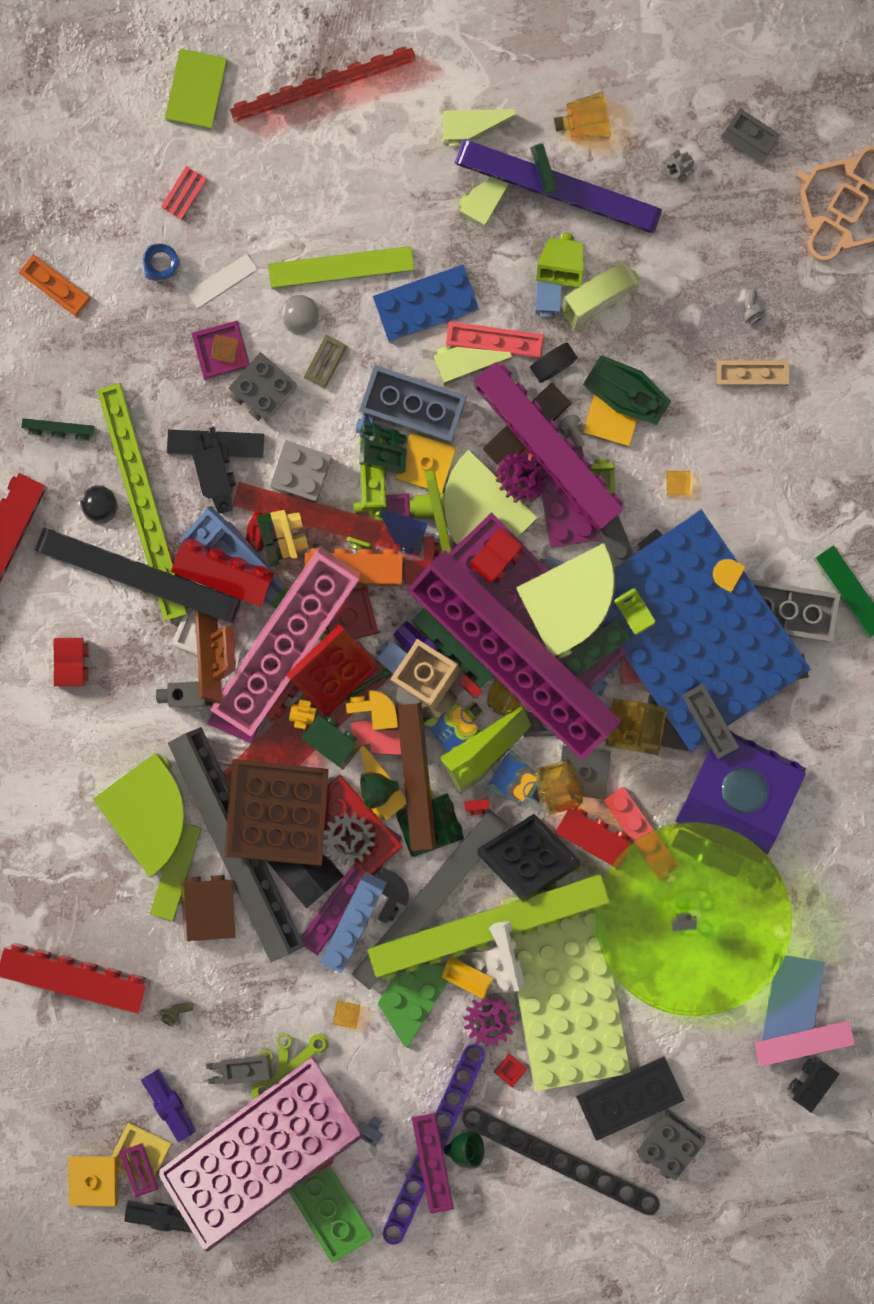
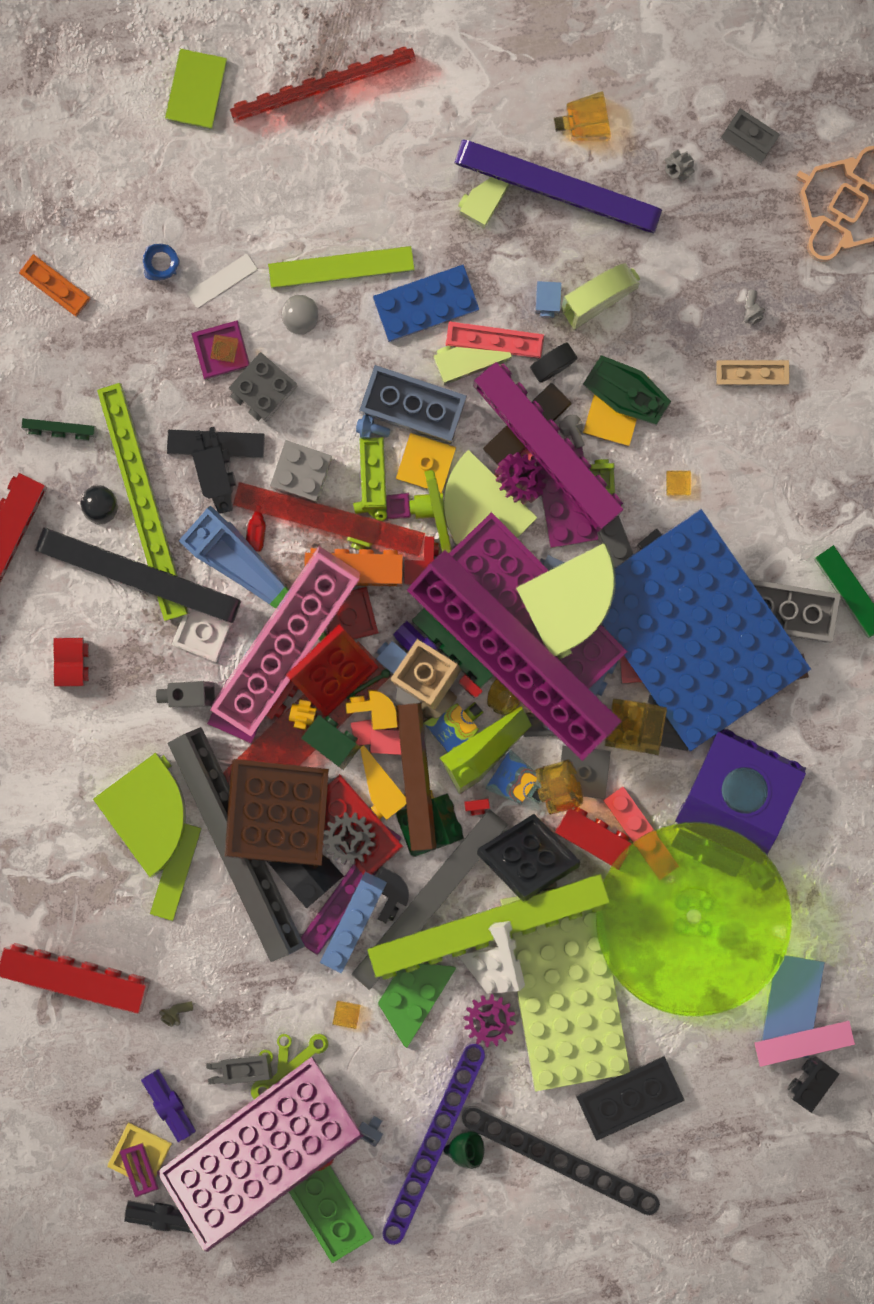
yellow plate [69,1156,118,1206] -> none
coral tile [161,166,207,220] -> none
red brick [171,538,275,607] -> none
reddish brown brick [181,875,236,941] -> none
dark orange bracket [195,611,236,704] -> none
light yellow hips [256,510,309,566] -> none
olive tile [304,335,347,389] -> none
dark green plate [359,424,407,474] -> none
dark green helmet [360,772,399,810] -> none
clear blue slope [380,509,428,555] -> none
magenta tile [411,1112,454,1214] -> none
yellow tile [441,956,493,1000] -> none
yellowish green slope [443,109,516,148] -> none
red brick [469,527,523,583] -> none
red tile [493,1053,527,1087] -> none
dark green tile [530,143,557,194] -> none
lime torso [536,233,584,287] -> none
dark green plate [559,619,630,677] -> none
lime bracket [614,588,656,635] -> none
dark grey brick [636,1108,706,1181] -> none
dark grey plate [672,913,697,931] -> none
dark grey plate [682,683,739,759] -> none
yellow piece [713,559,745,592] -> none

